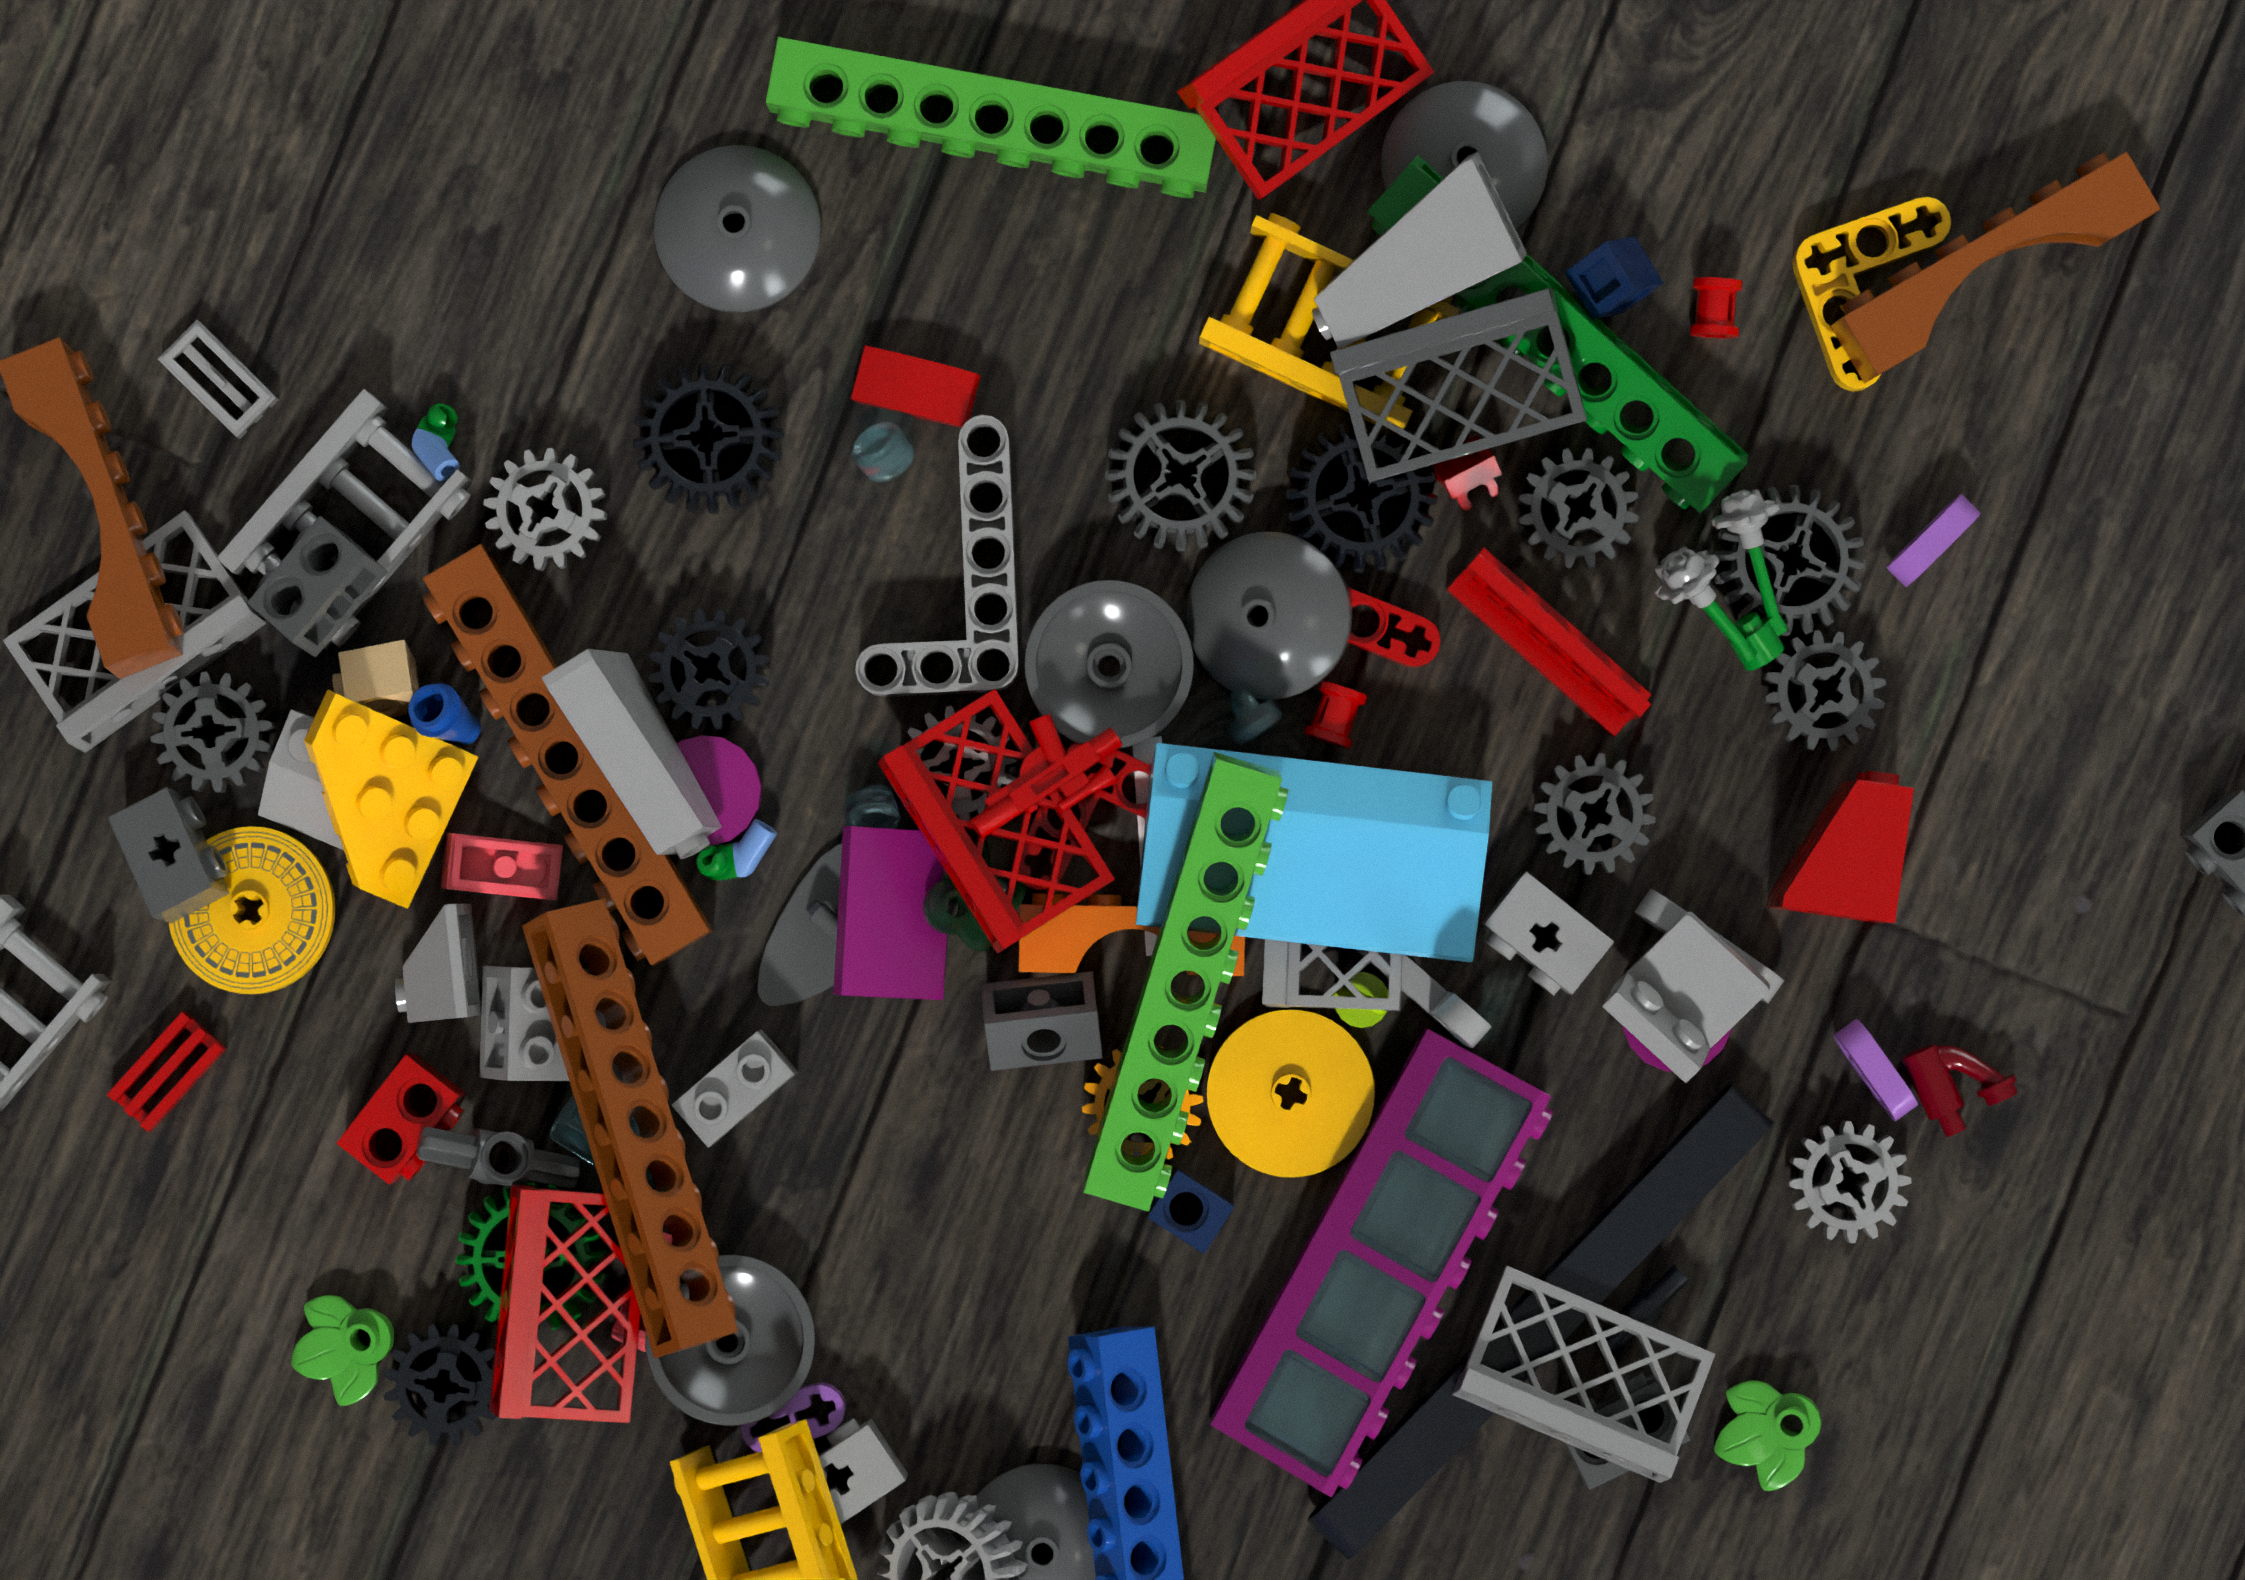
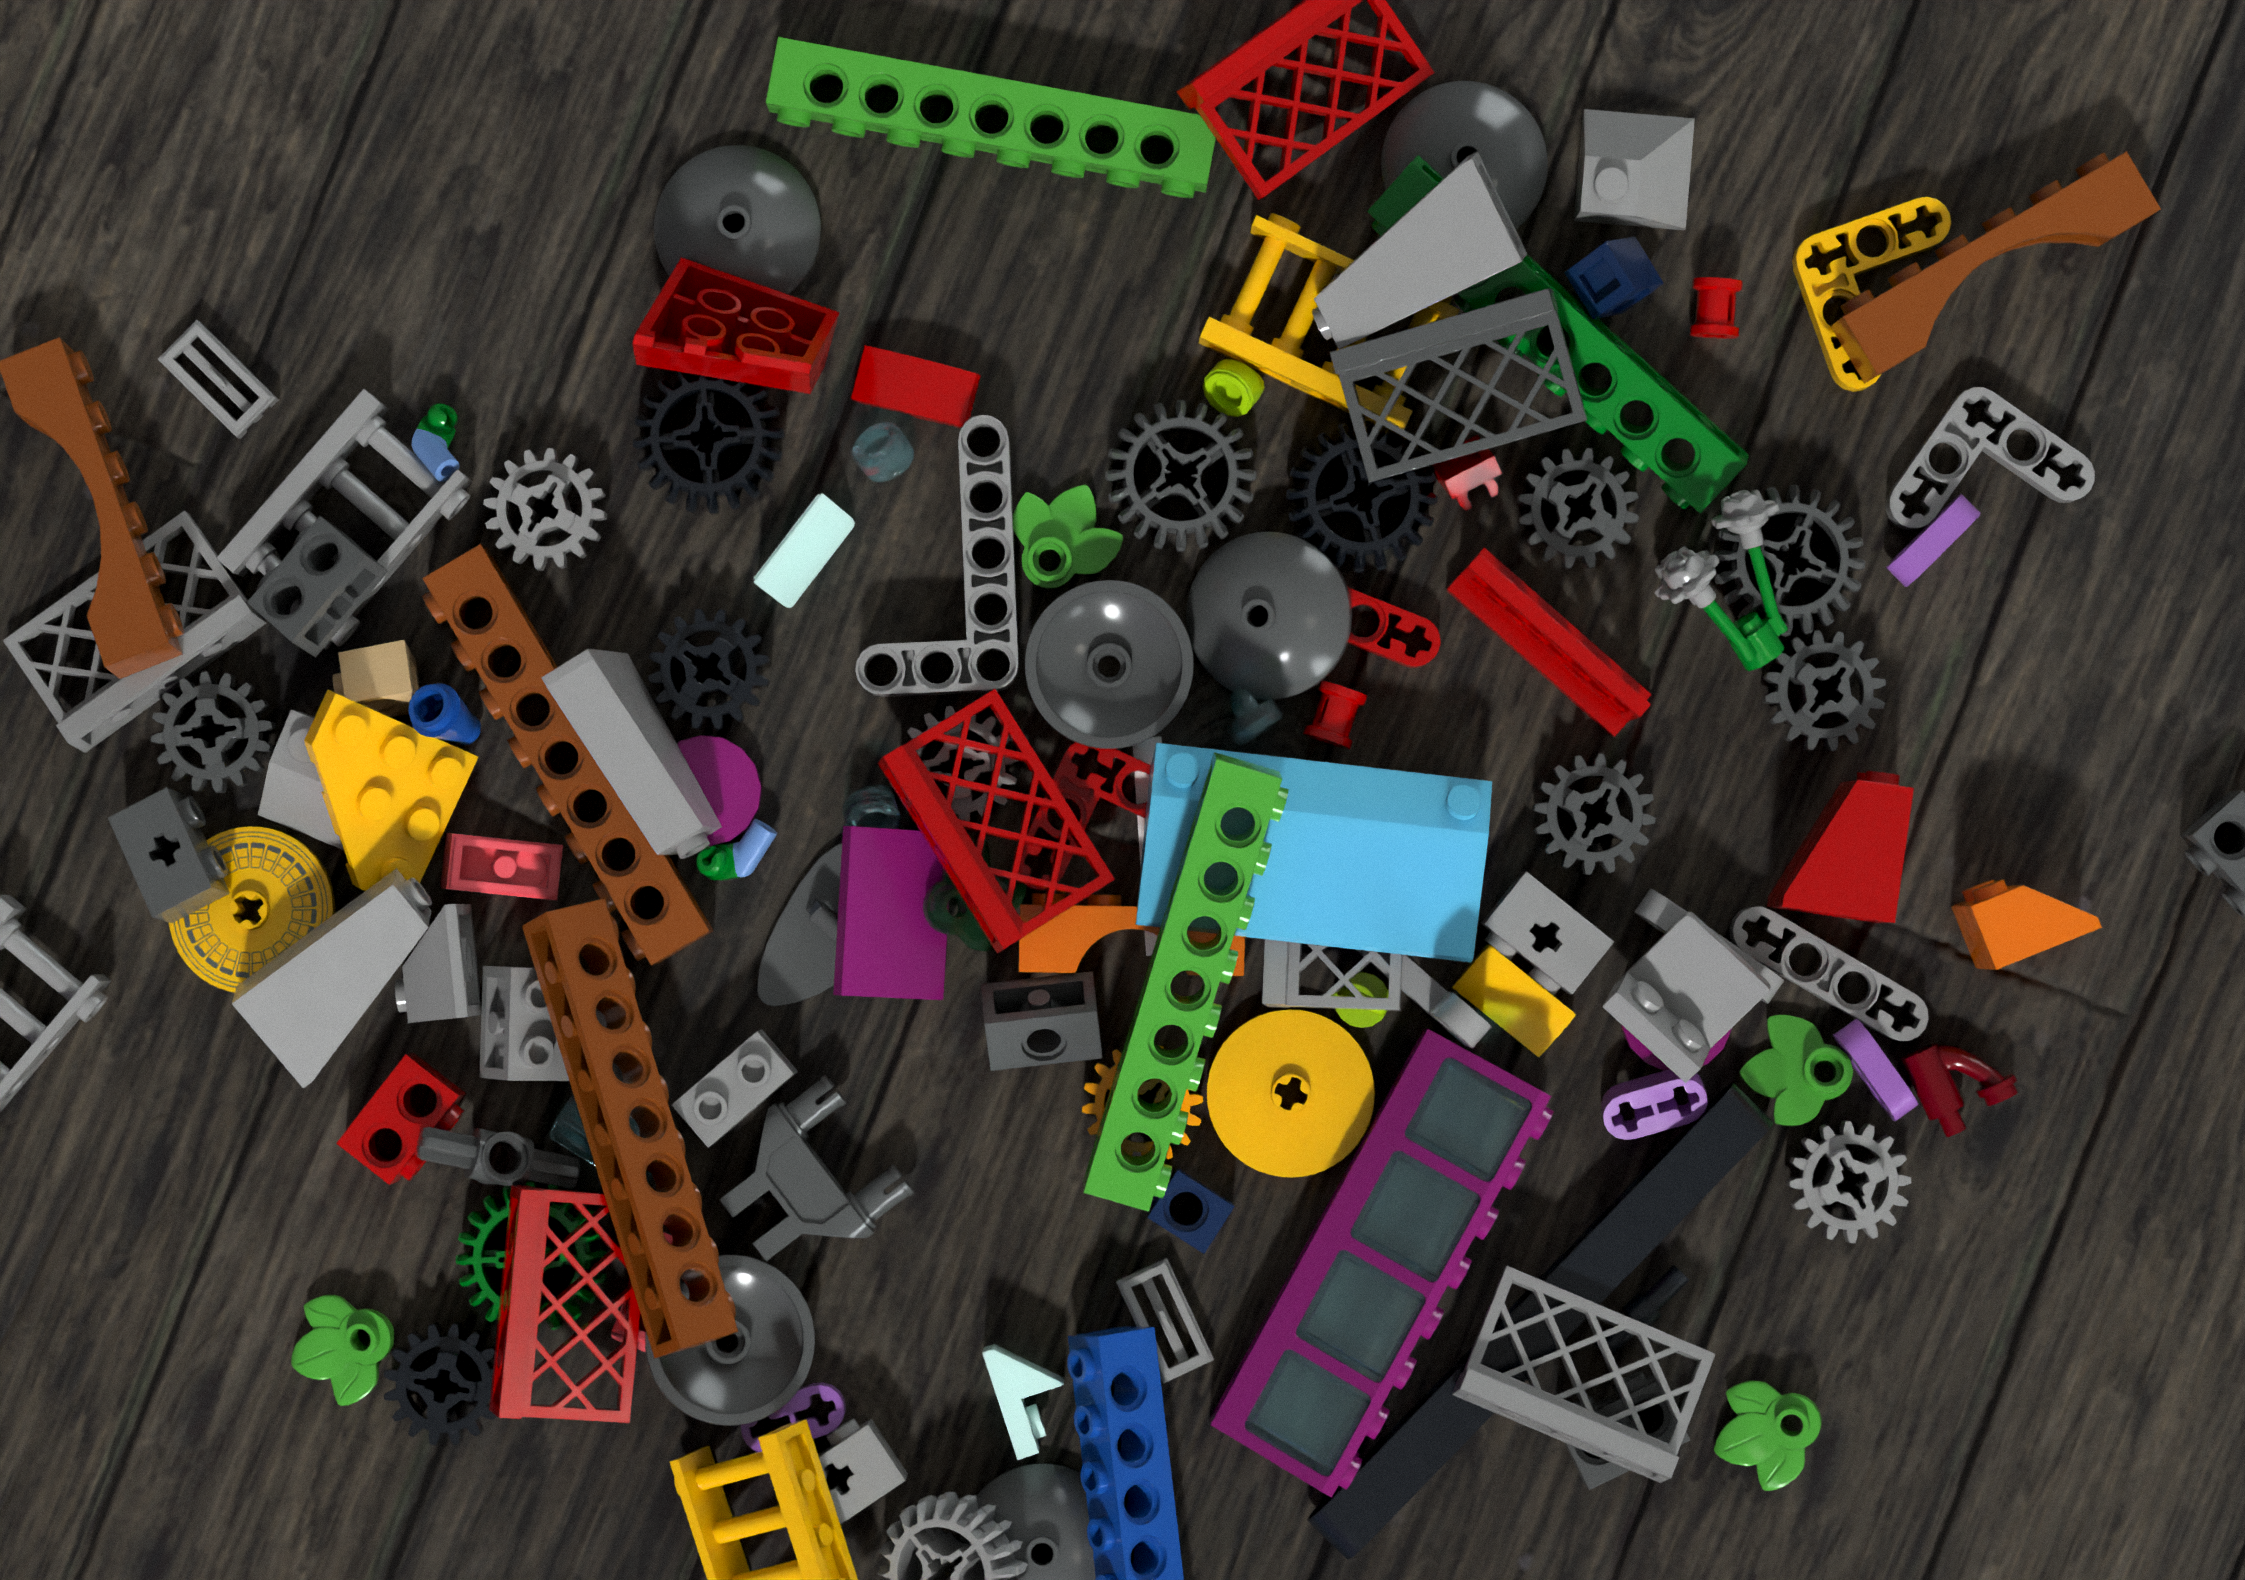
red tile [106,1011,227,1132] -> none
red piece [970,714,1122,839] -> none
none -> light grey slope [232,868,432,1088]
none -> red wedge [632,257,840,394]
none -> dark grey connector [719,1074,915,1261]
none -> light aqua slope [753,493,855,608]
none -> light aqua slope [982,1344,1065,1460]
none -> bright green plate [1013,485,1123,589]
none -> light grey tile [1116,1257,1214,1384]
none -> lime tile [1203,359,1265,417]
none -> yellow slope [1452,944,1576,1058]
none -> light grey slope [1574,109,1695,230]
none -> medium lavender beam [1601,1069,1708,1140]
none -> light grey beam [1730,907,1929,1041]
none -> bright green plate [1739,1015,1853,1126]
none -> light grey beam [1885,387,2095,530]
none -> orange slope [1951,879,2102,970]

